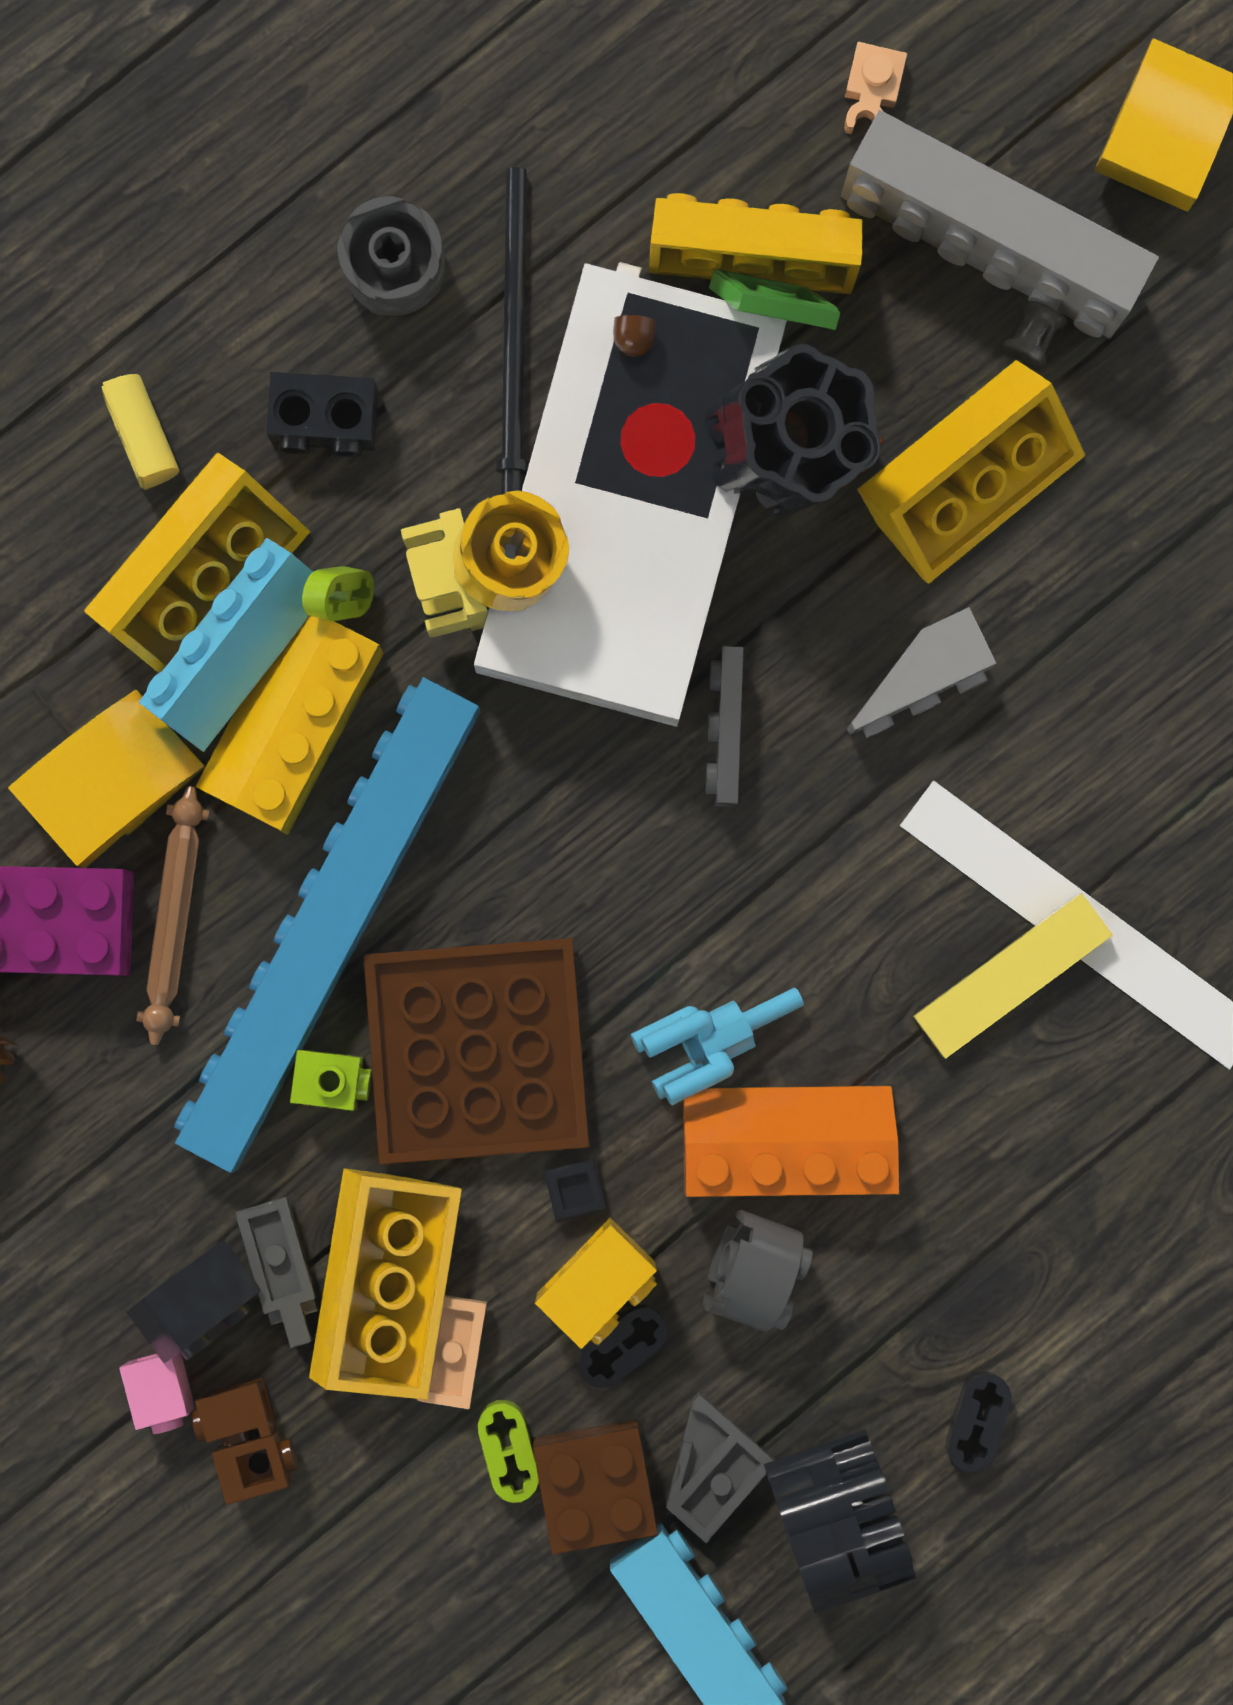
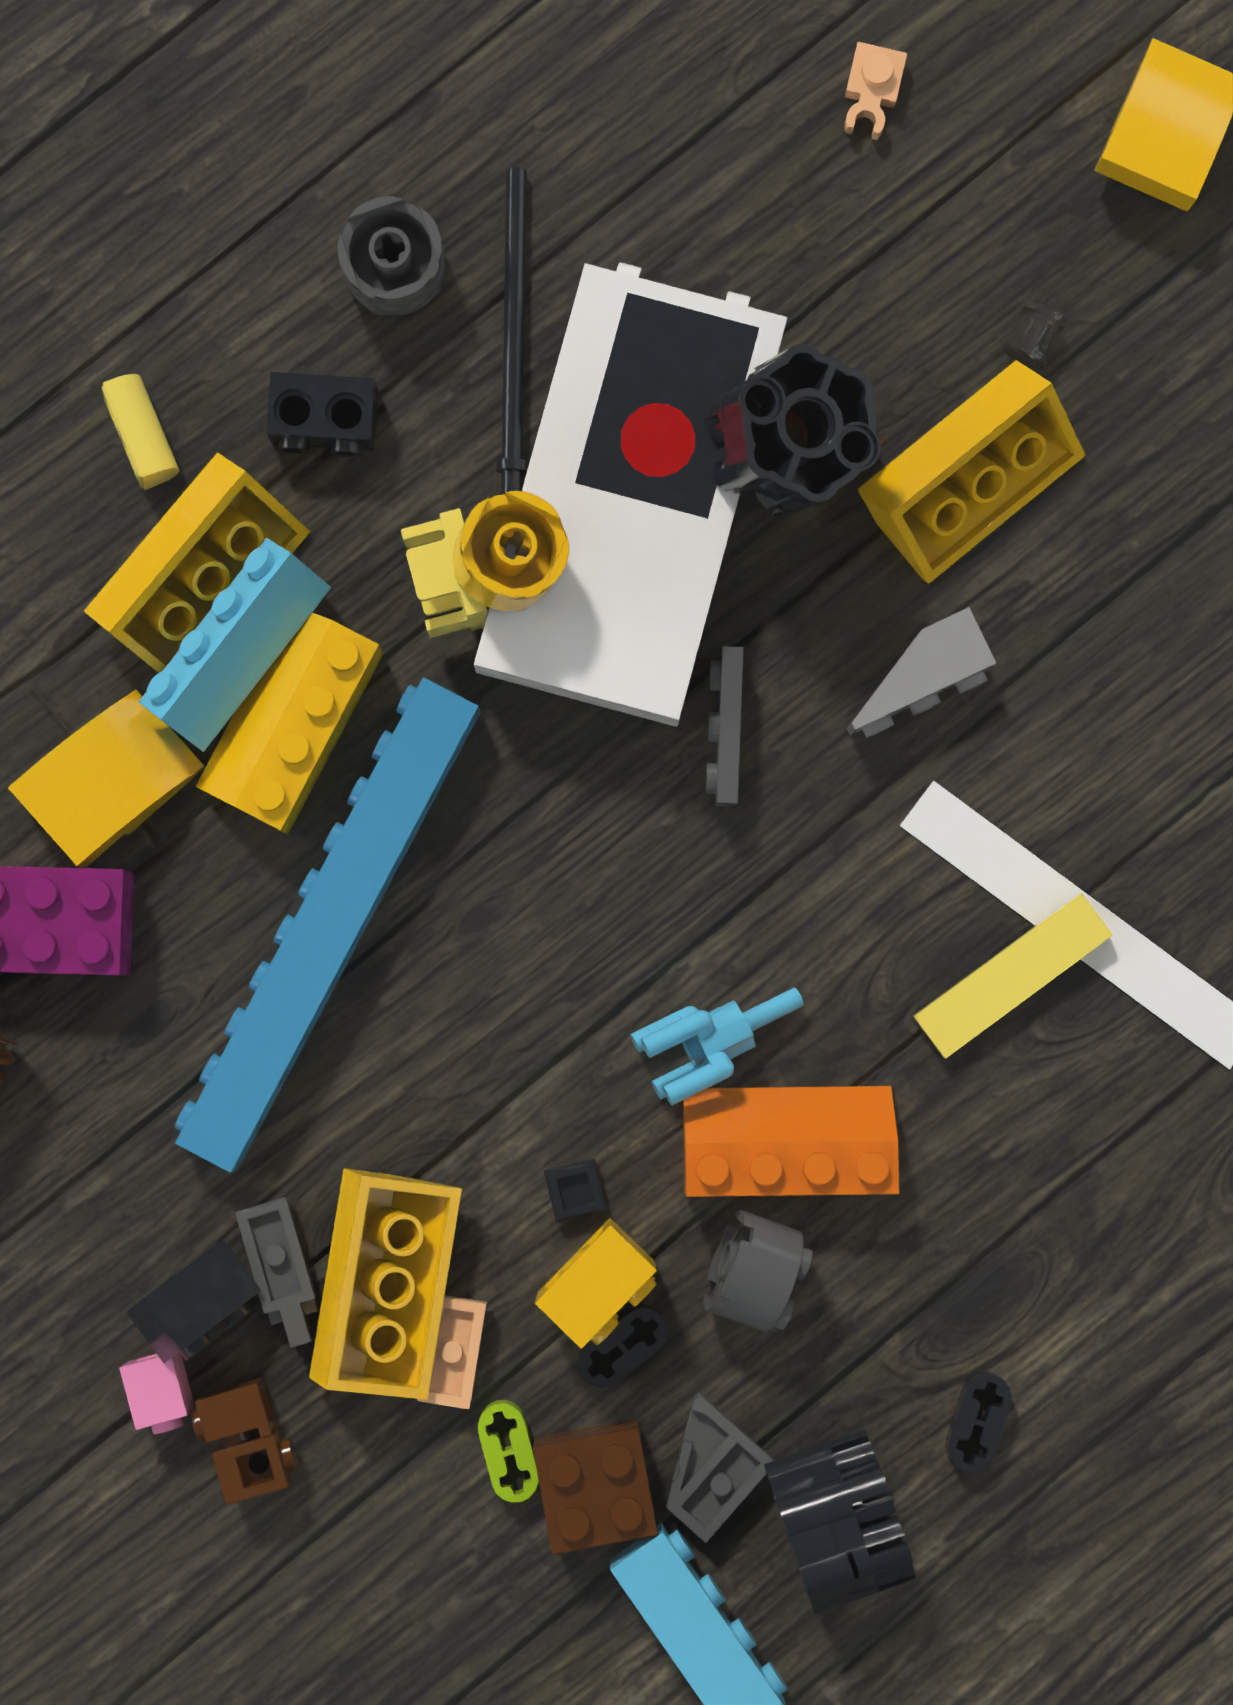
medium nougat wheel [136,786,209,1045] -> none
lime brick [290,1050,372,1111] -> none
lime beam [302,566,374,621] -> none
reddish brown plate [364,938,589,1164] -> none
reddish brown hinge [613,315,656,357] -> none
yellow slope [649,193,862,294] -> none
bright green tile [709,269,840,330] -> none
light grey brick [840,110,1159,339] -> none

